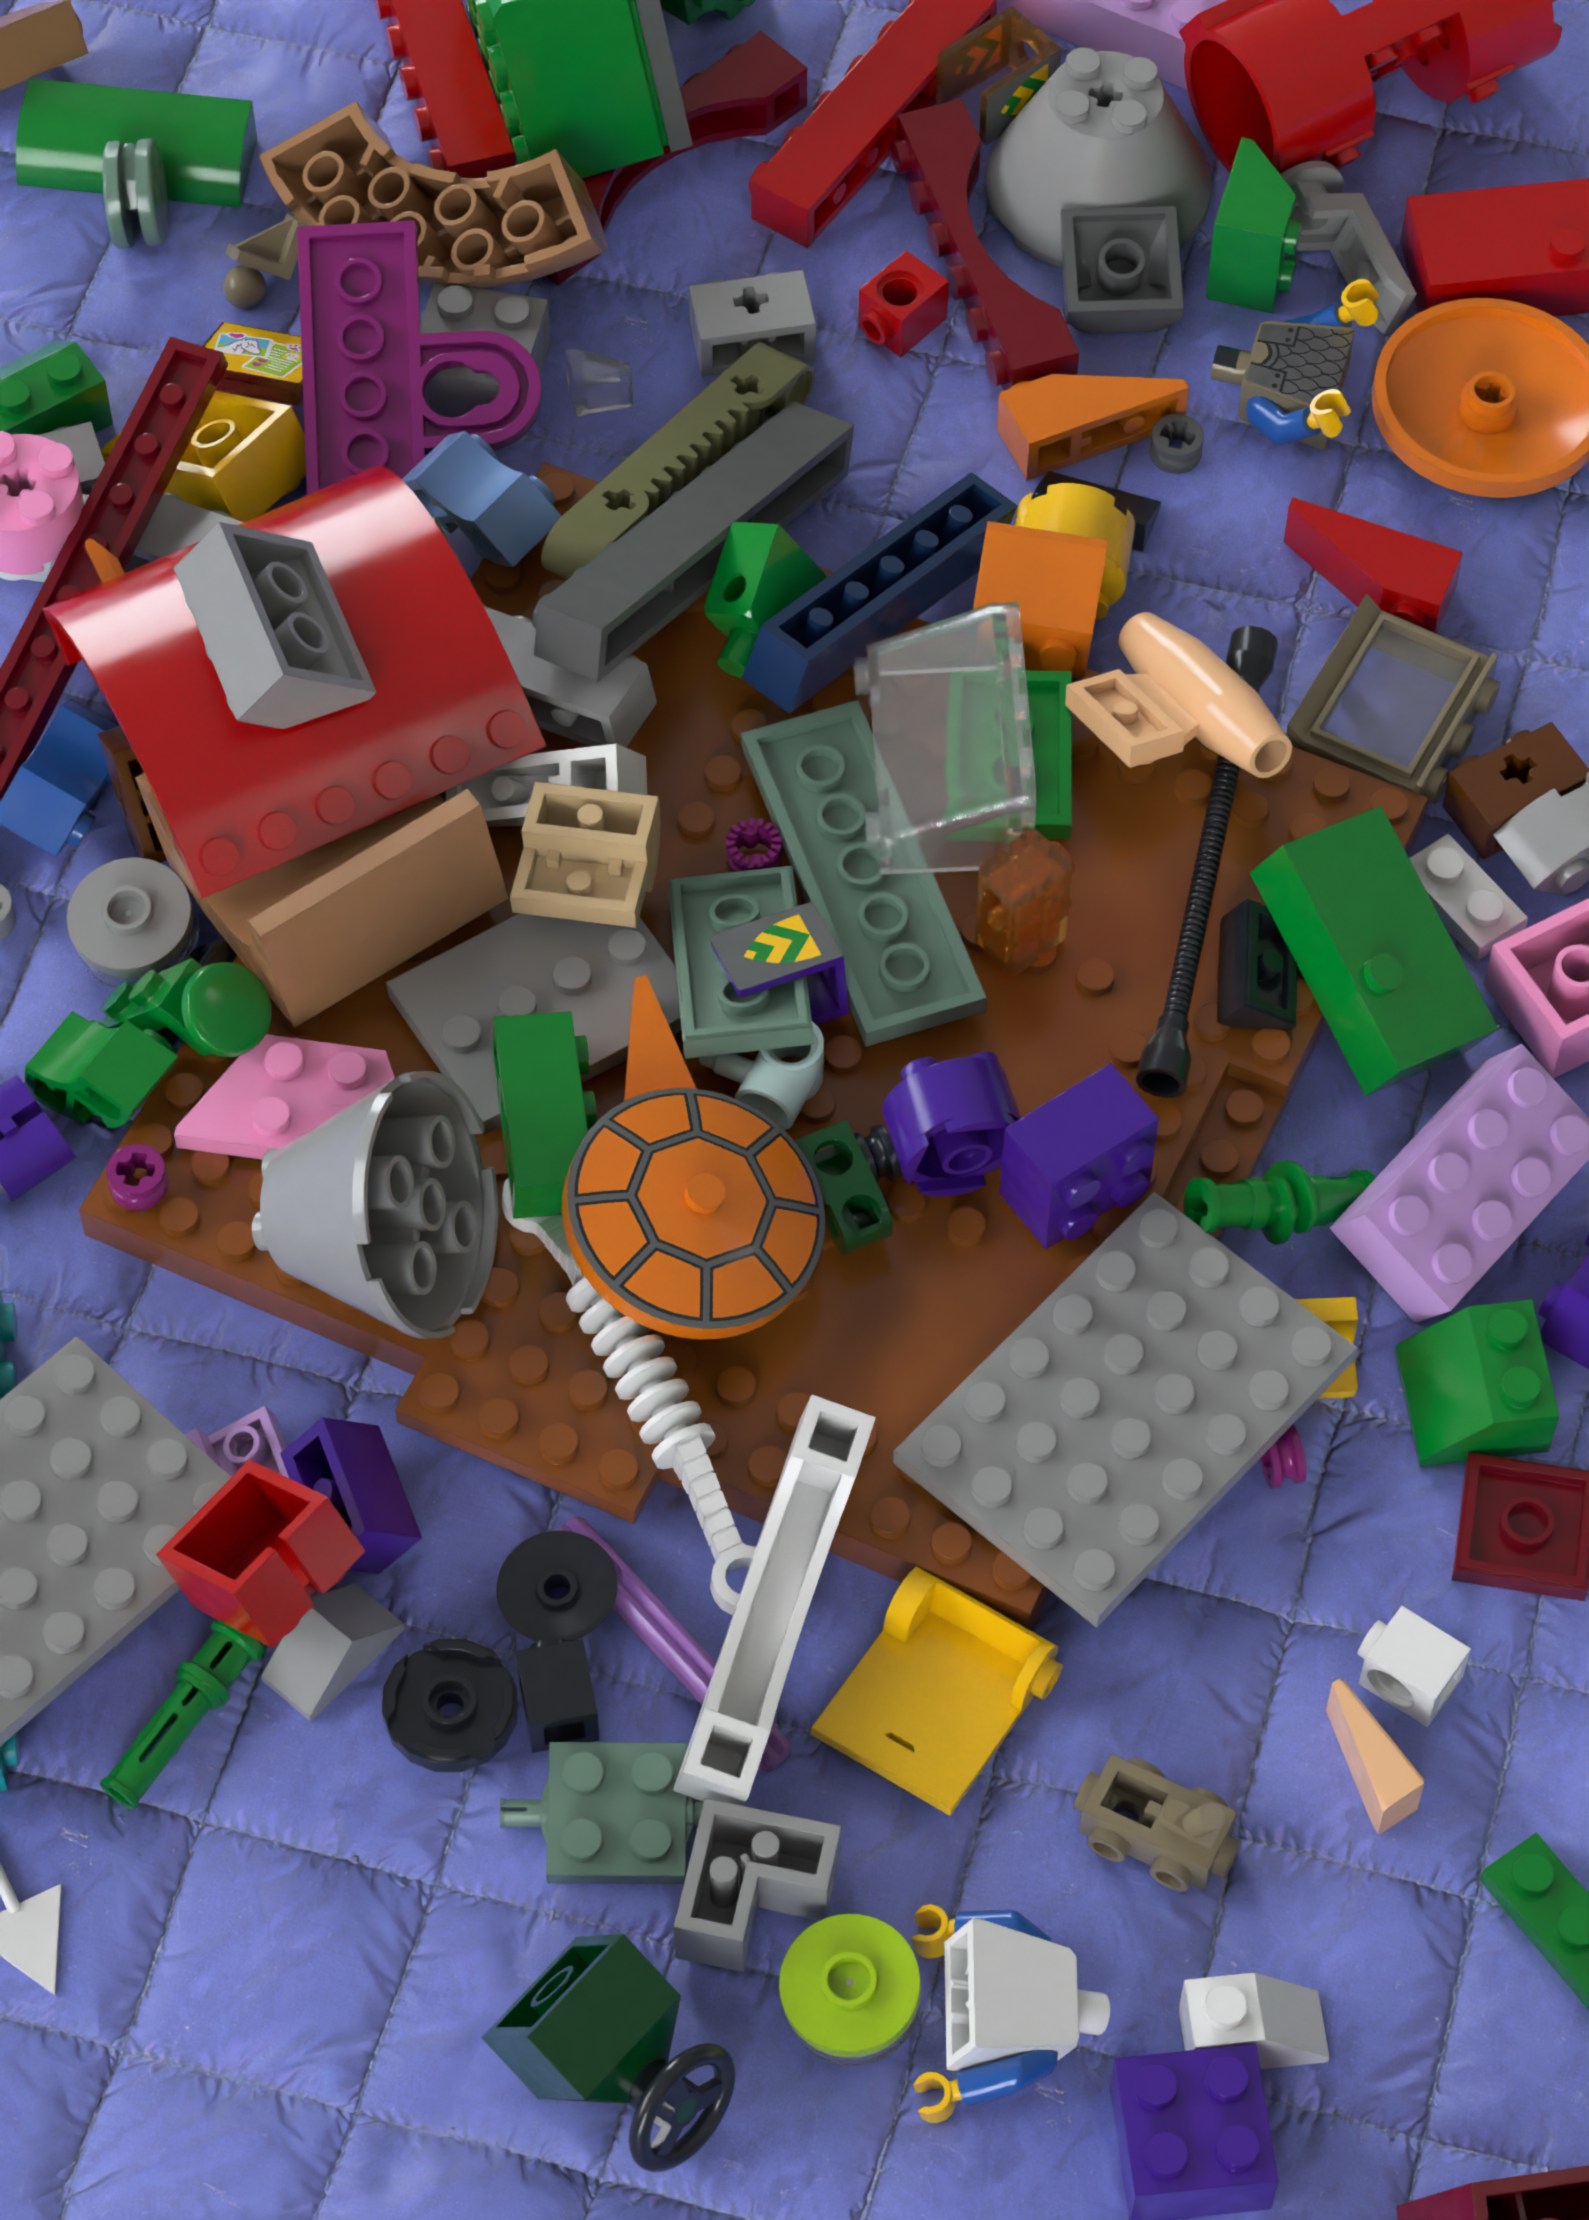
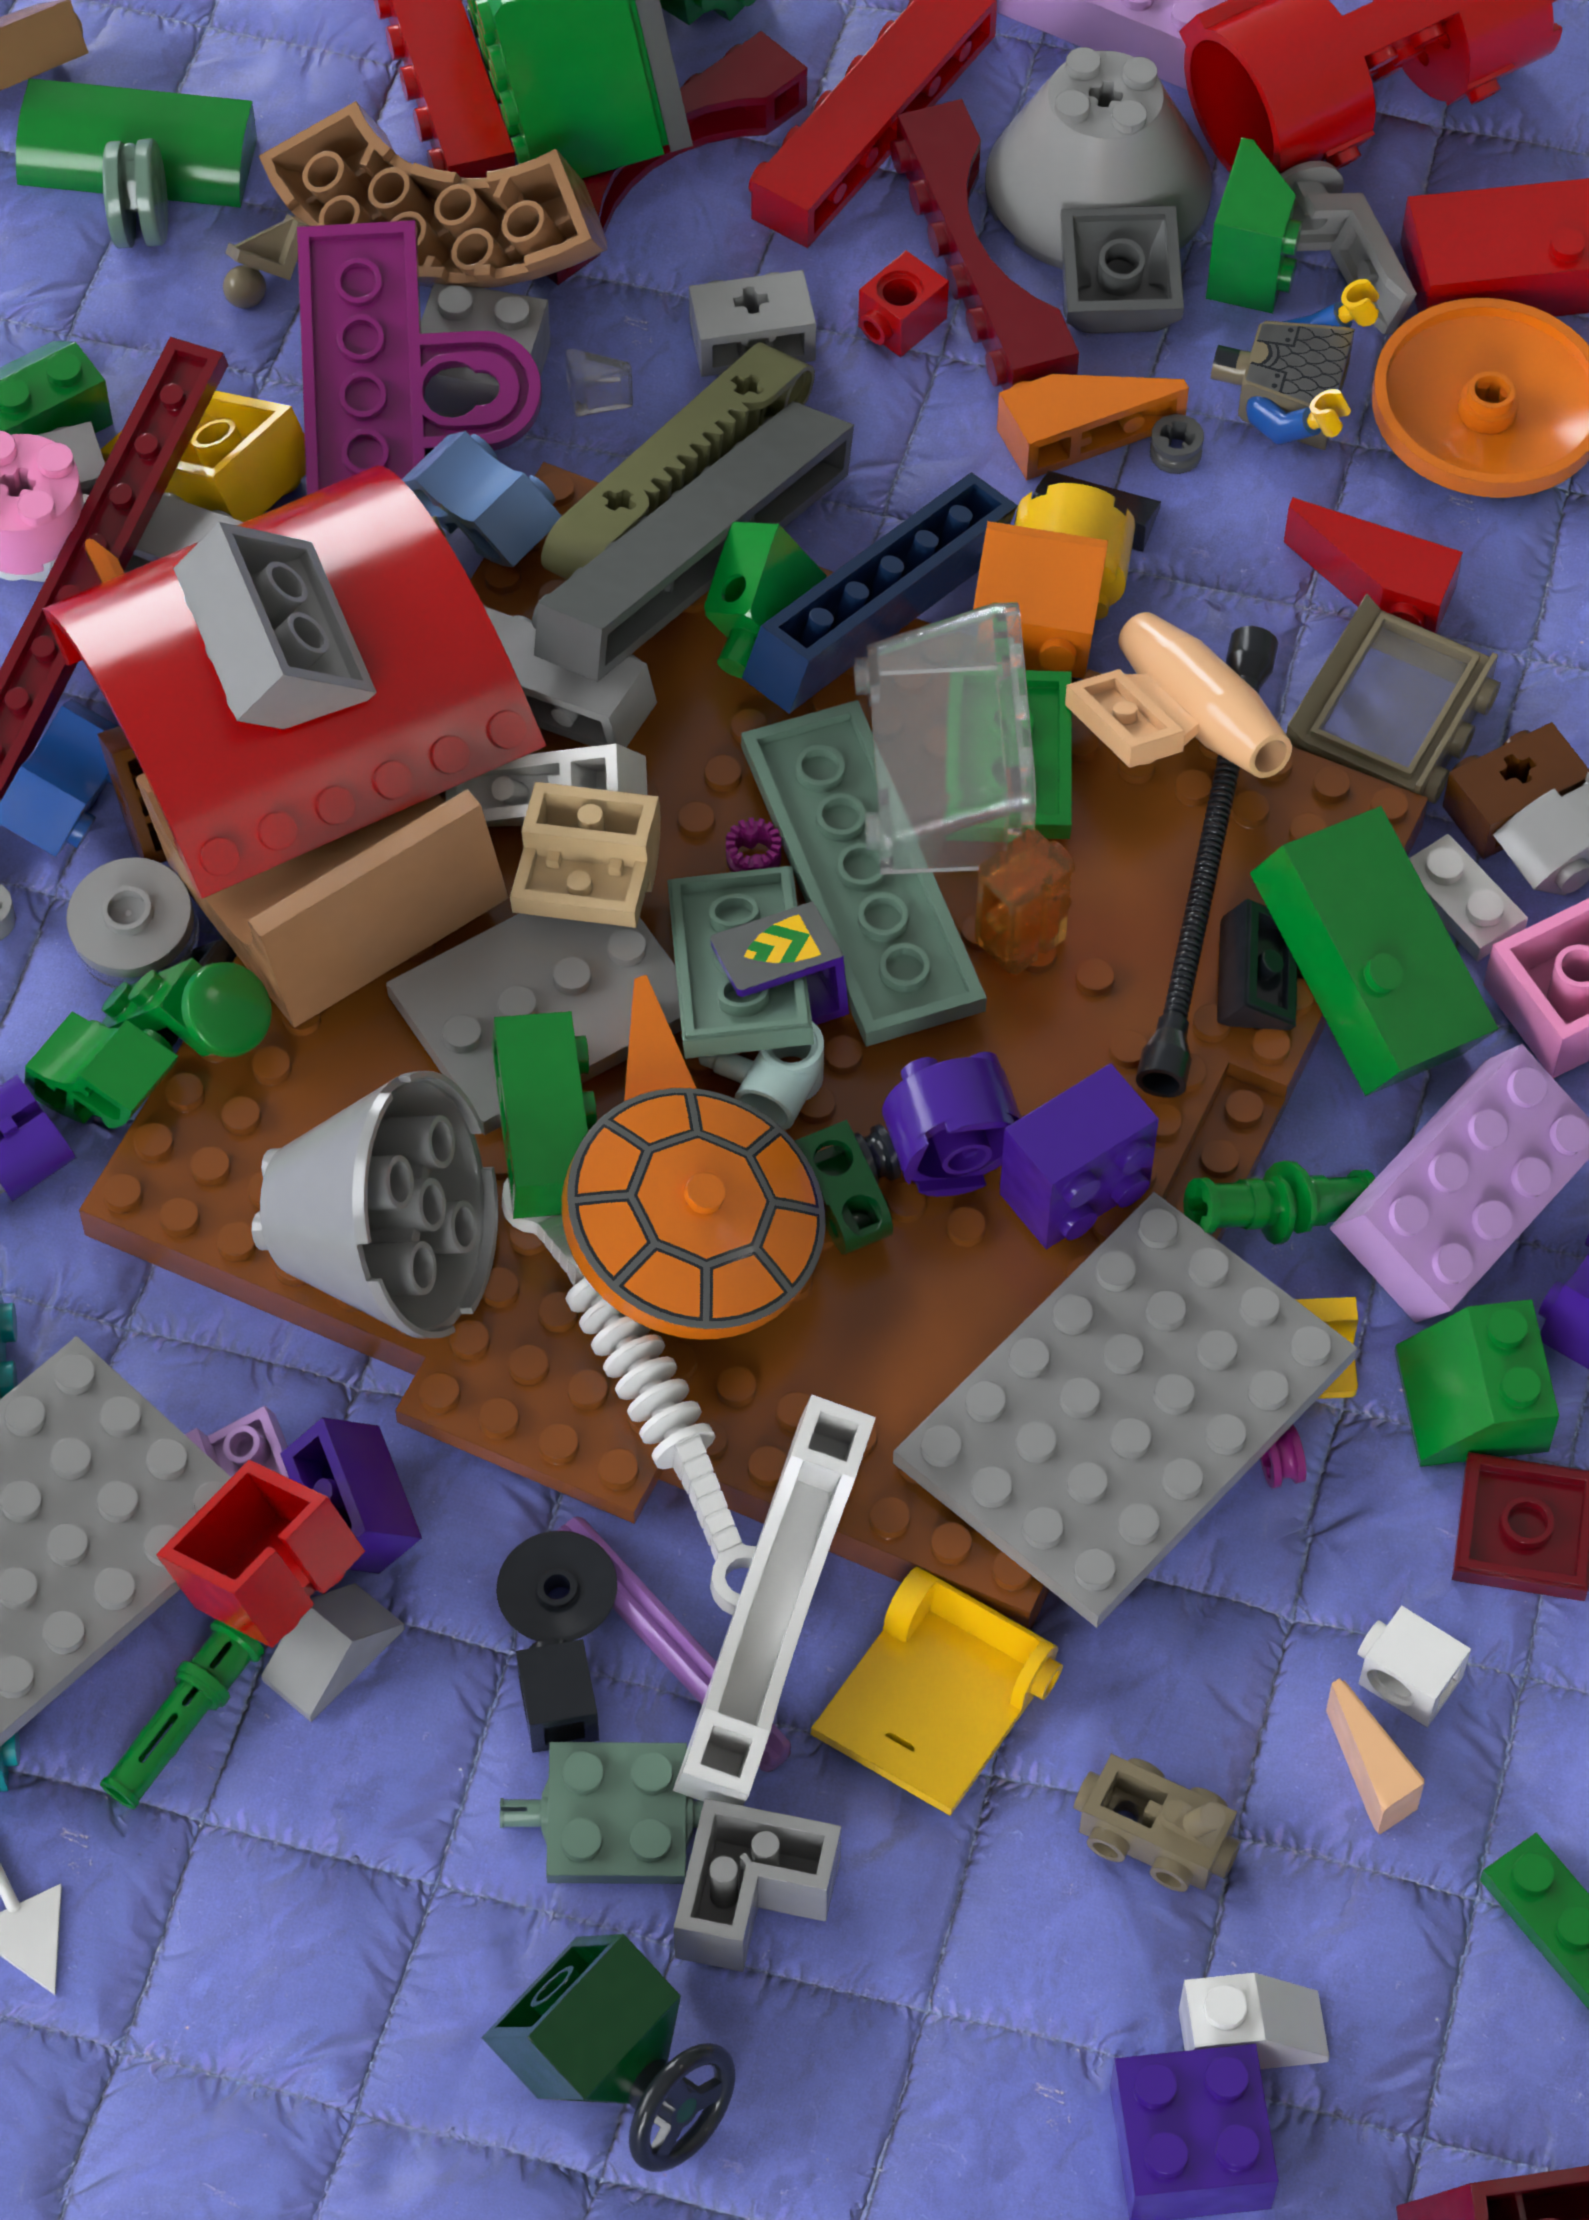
magenta bush [107,1144,168,1210] -> none
bright pink wing [174,1034,395,1160] -> none
tile [203,322,303,406] -> none
black plate [382,1639,518,1772] -> none
lime piece [779,1914,923,2066] -> none
white torso [911,1904,1110,2123] -> none
clear orange piece [936,5,1062,145] -> none

